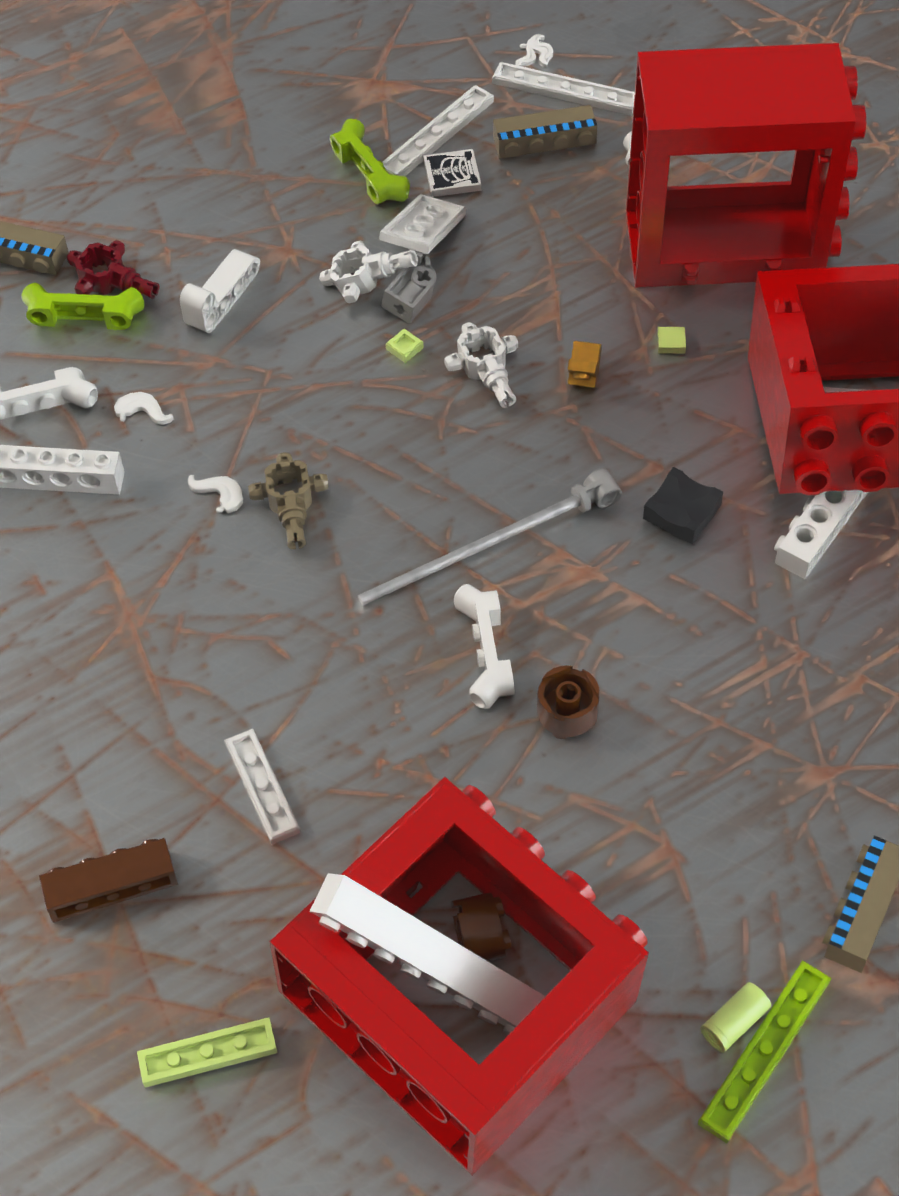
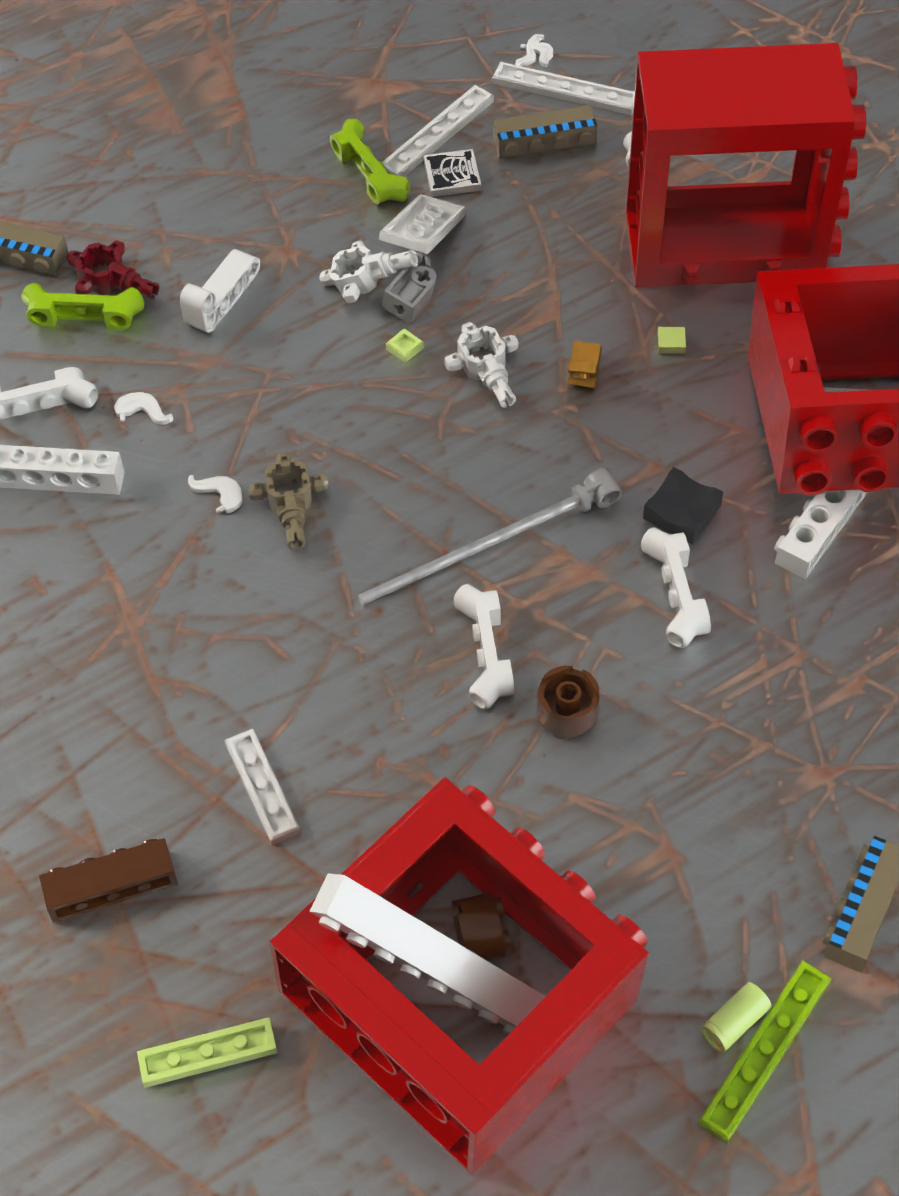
none -> white plate [641,527,711,648]

